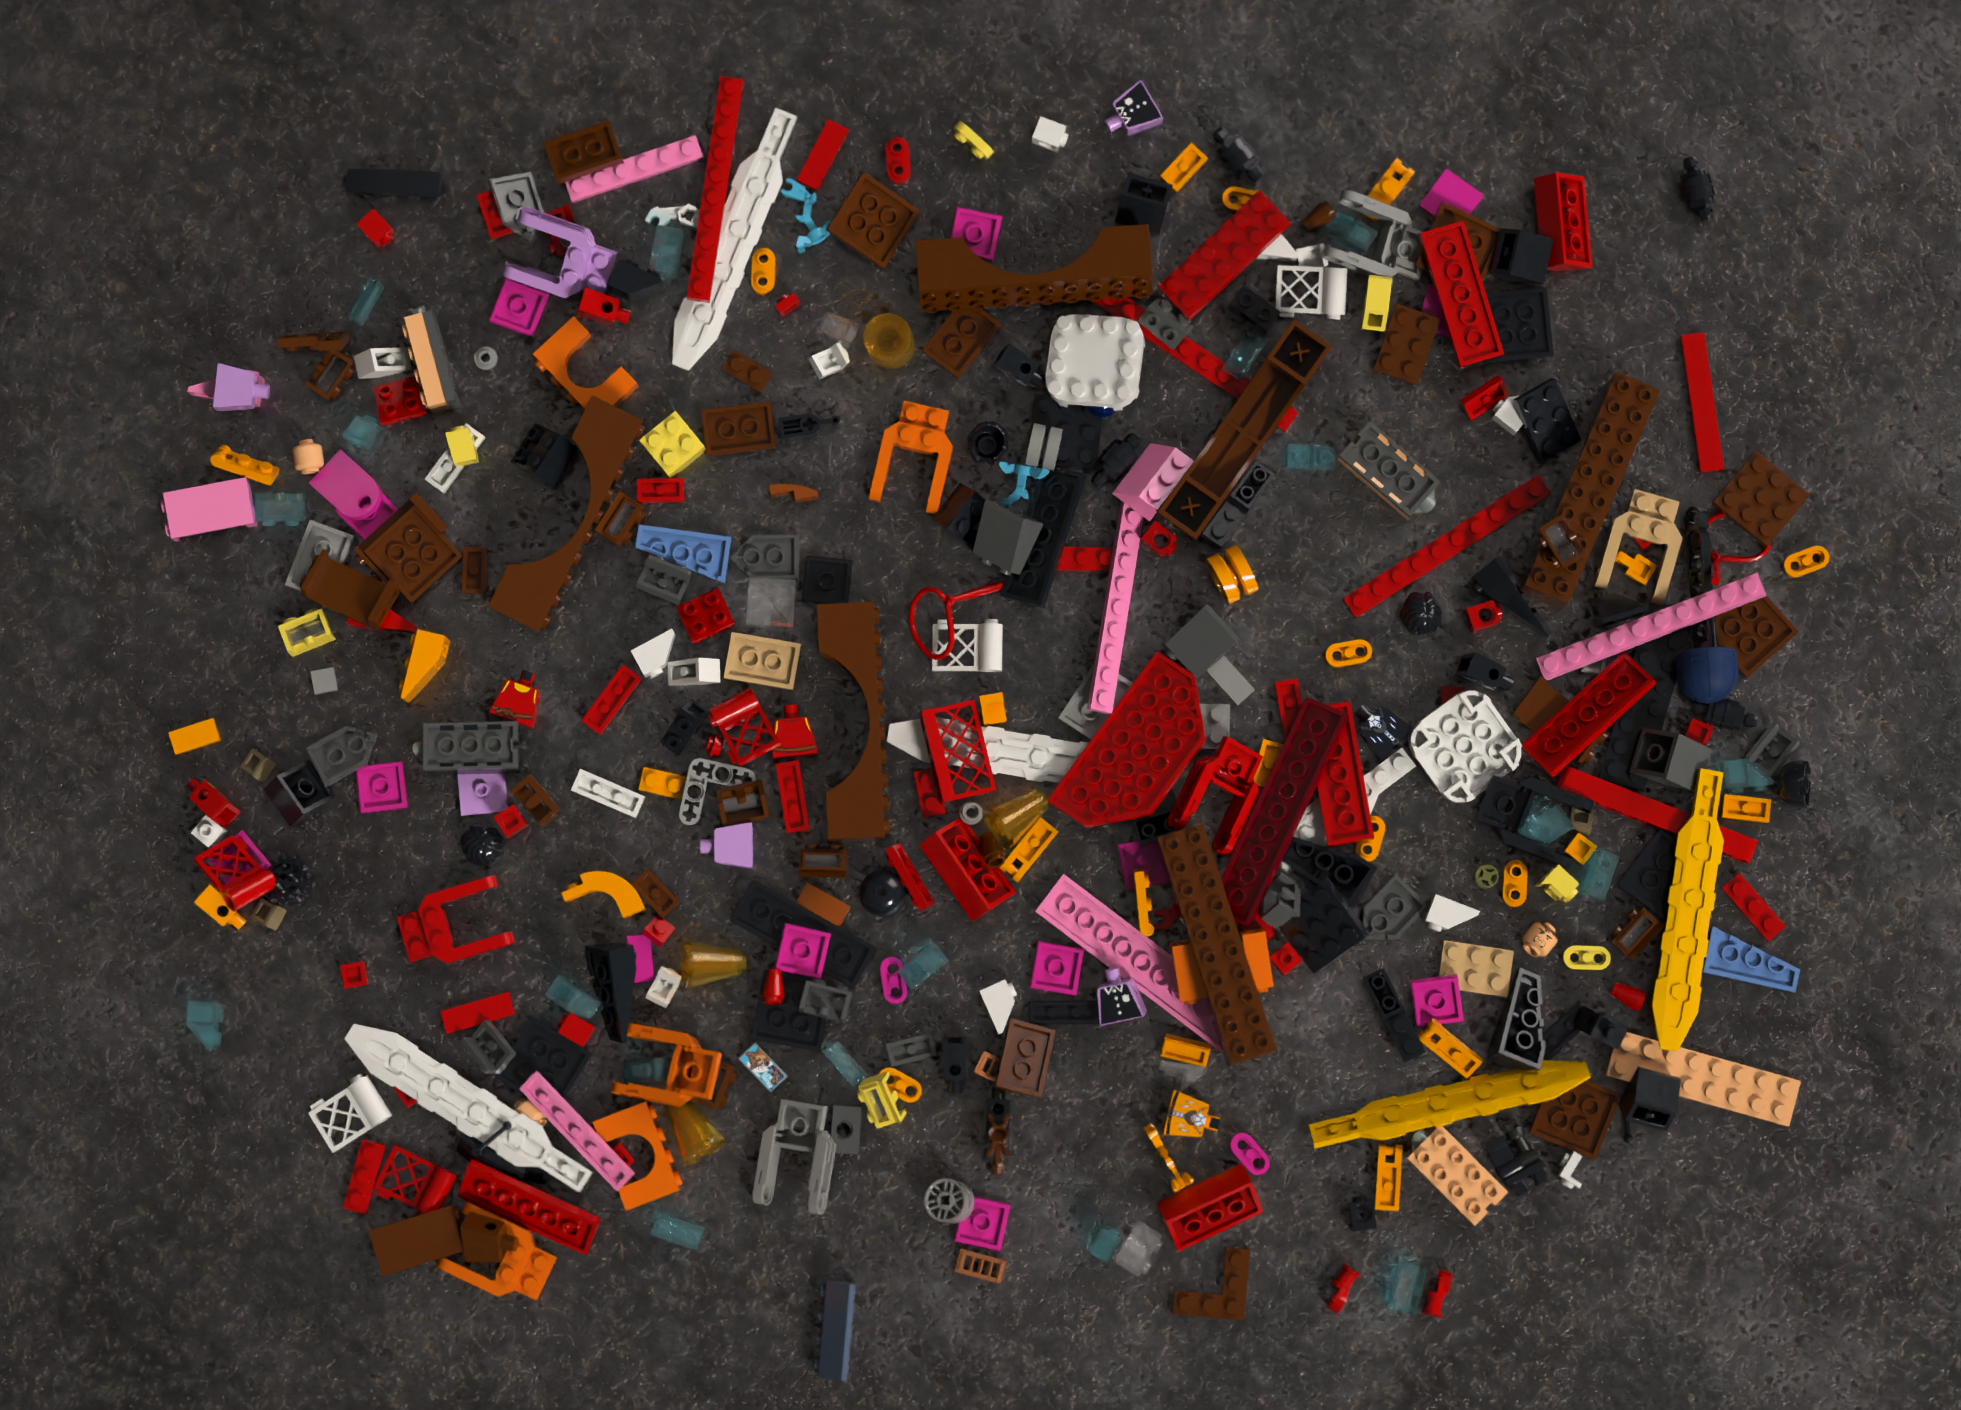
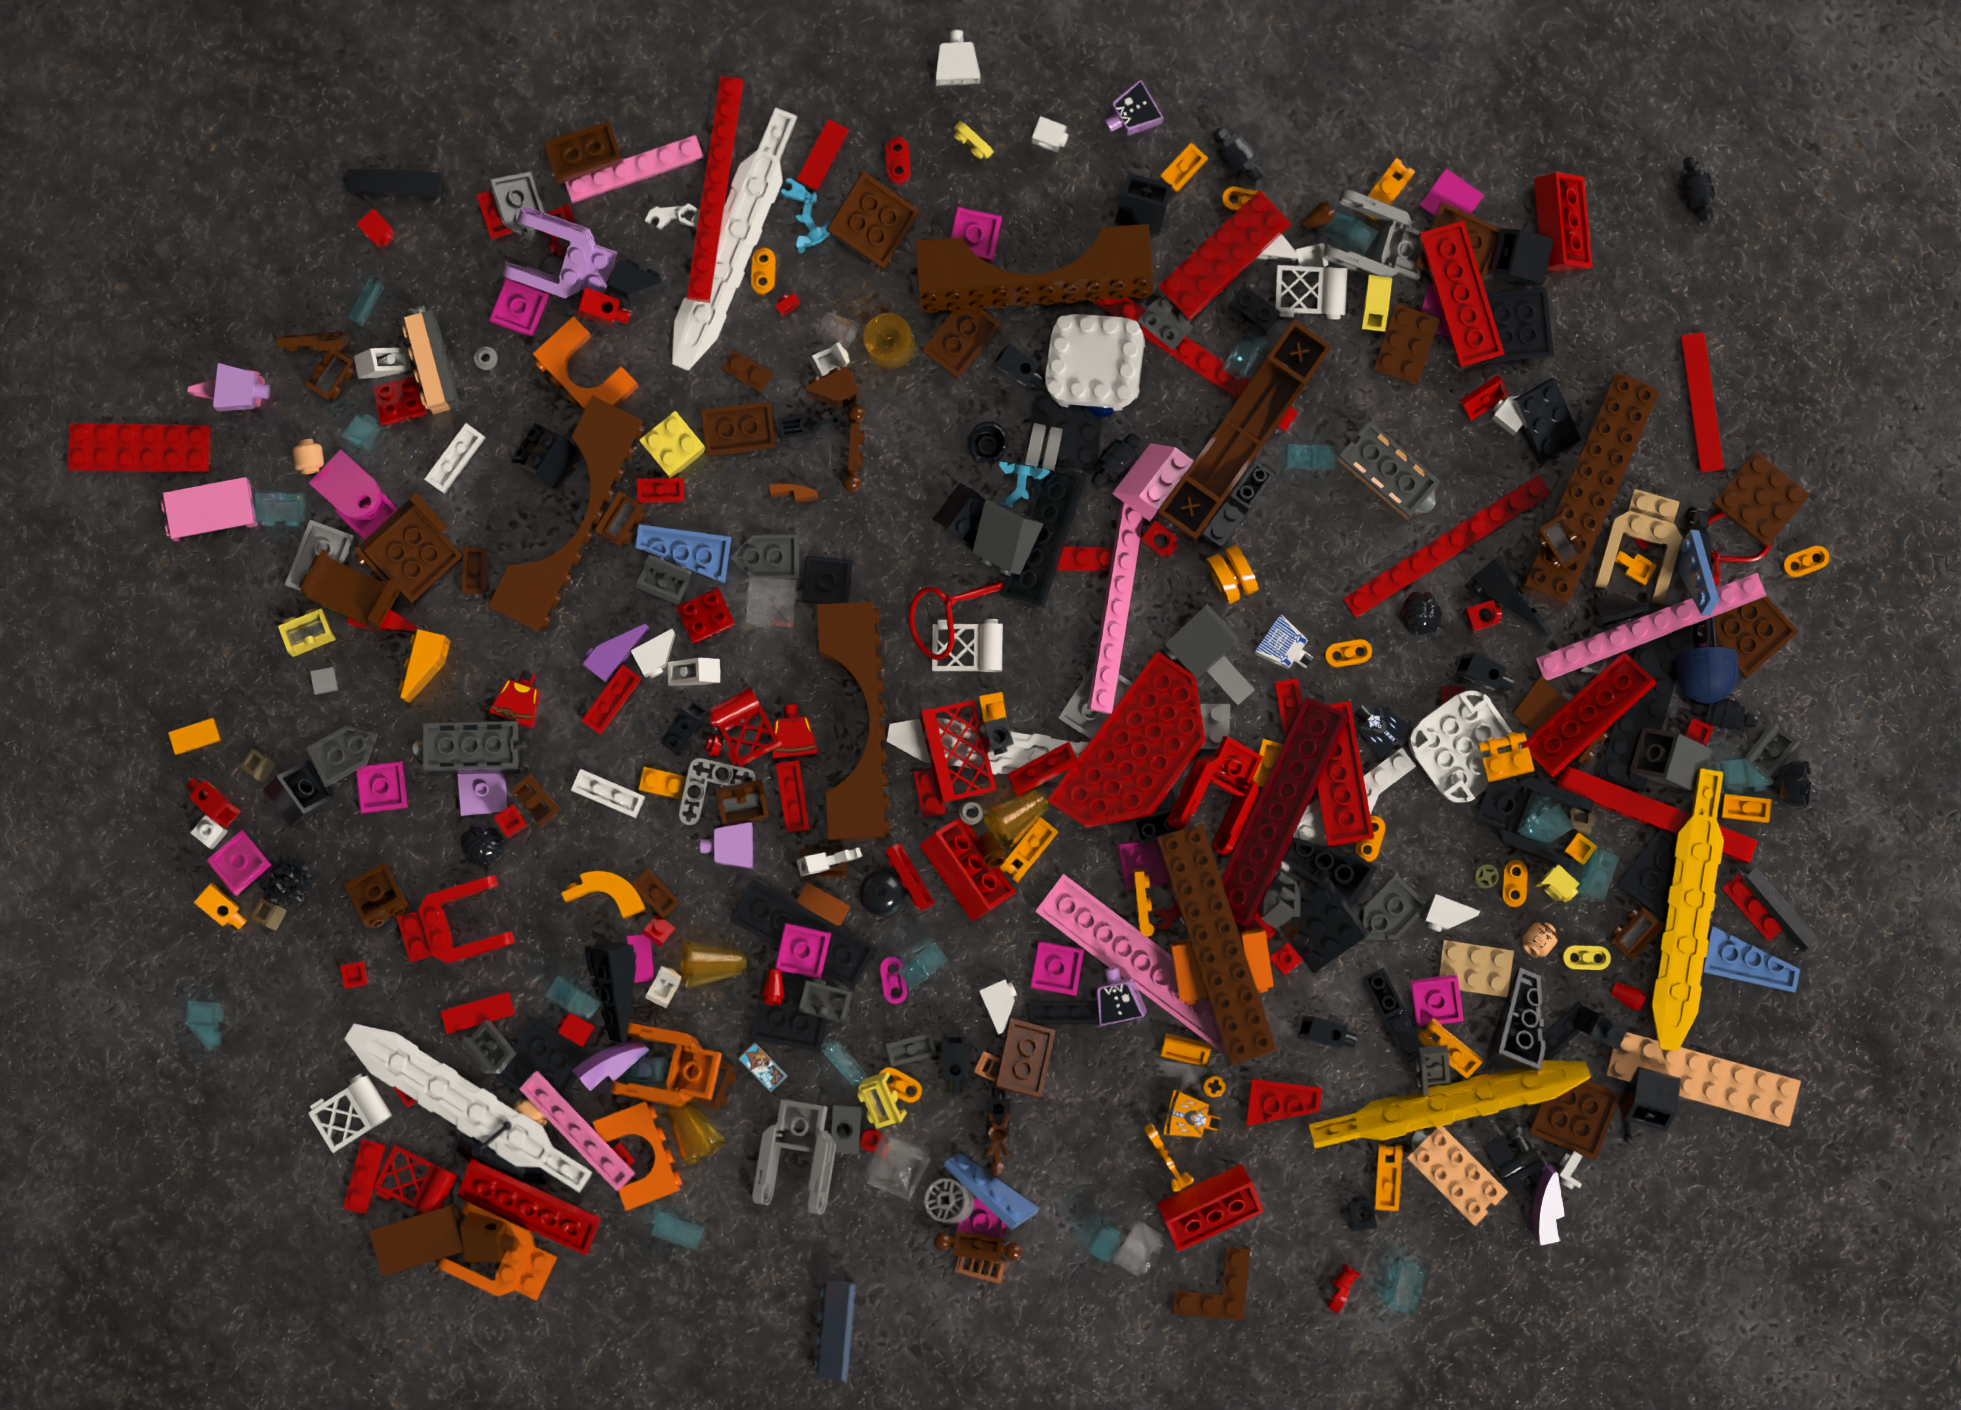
red piece [194,835,276,912] -> none
light orange plate [210,445,280,486] -> none
light yellow slope [446,426,479,467] -> none
clear light blue window [649,225,684,280] -> none
tan plate [724,632,801,690] -> none
orange plate [869,401,953,515] -> none
dark pink plate [1230,1133,1270,1175] -> none
red connector [1421,1270,1453,1318] -> none
none -> red plate [68,423,211,473]
none -> reddish brown plate [343,862,409,928]
none -> medium lavender slope [572,1039,649,1091]
none -> medium lavender slope [583,624,650,684]
none -> white piece [797,847,862,876]
none -> reddish brown slope [805,366,861,409]
none -> reddish brown plate [843,405,866,492]
none -> red plate [859,1128,883,1152]
none -> clear slope [864,1133,930,1201]
none -> reddish brown plate [933,1231,1023,1262]
none -> white torso [936,30,980,85]
none -> medium blue wing [943,1152,1040,1230]
none -> black brick [977,717,1014,755]
none -> red tile [1007,741,1080,796]
none -> light orange bush [1203,1076,1225,1097]
none -> red wing [1246,1079,1322,1126]
none -> torso [1254,614,1313,669]
none -> black torso [1298,1016,1357,1049]
none -> dark grey bracket [1415,1045,1450,1096]
none -> light orange plate [1478,732,1534,782]
none -> slope [1532,1165,1564,1245]
none -> medium blue wing [1675,529,1719,616]
none -> black tile [1742,866,1818,952]

